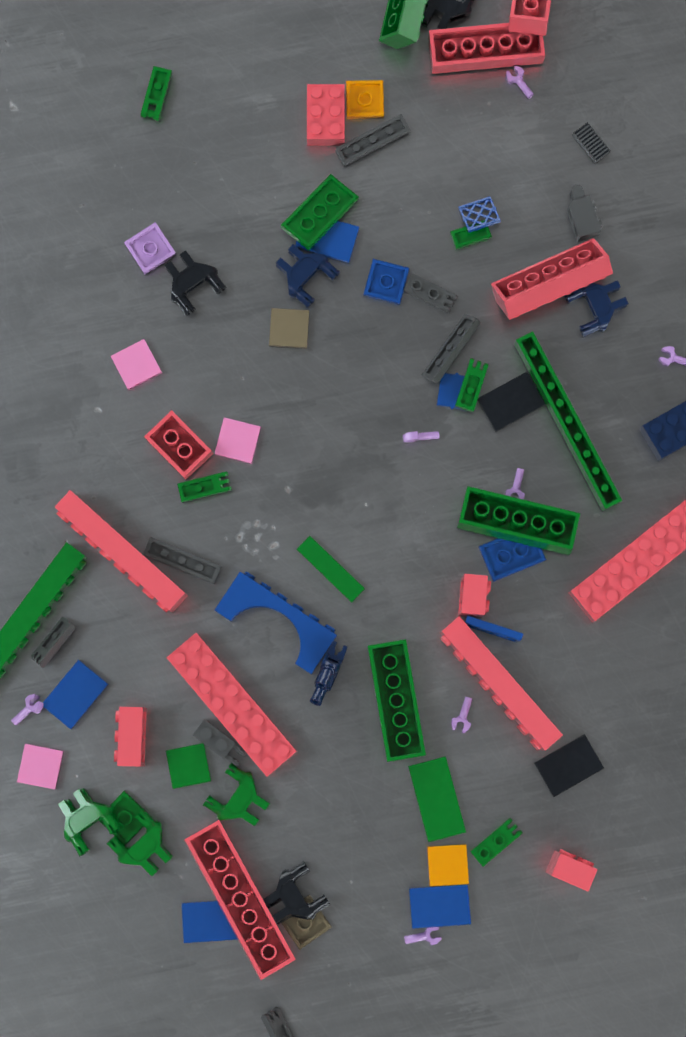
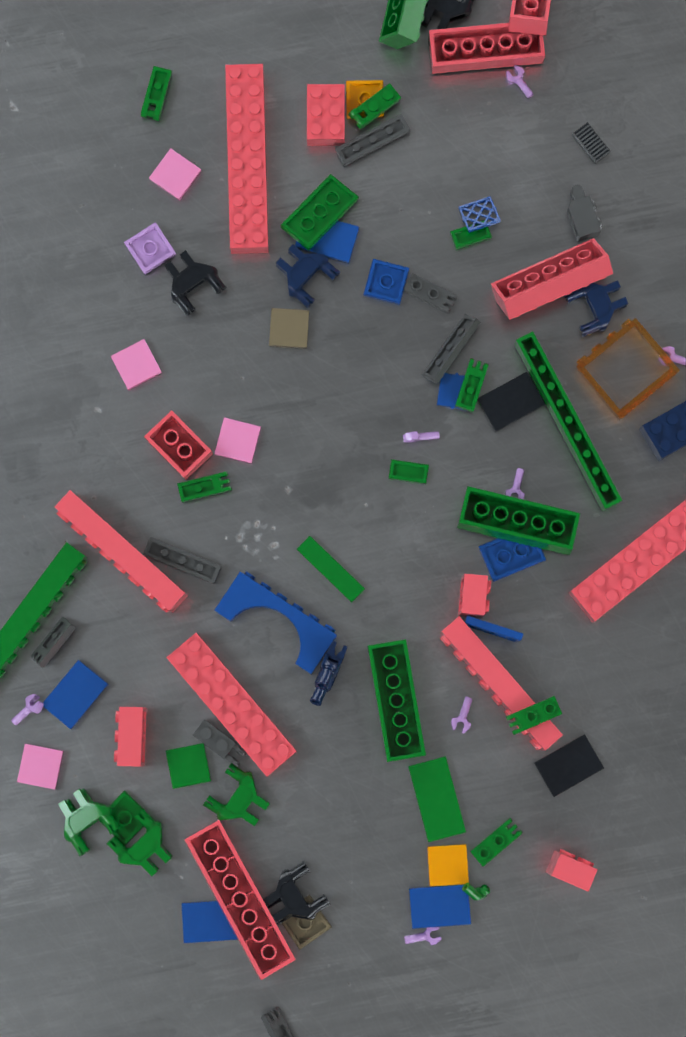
none -> bright pink tile [149,148,201,201]
none -> coral brick [225,64,269,254]
none -> green plate [348,83,401,129]
none -> green tile [388,459,429,484]
none -> green arm [462,883,490,901]
none -> green hinge [506,696,562,735]
none -> clear orange window [576,318,680,421]

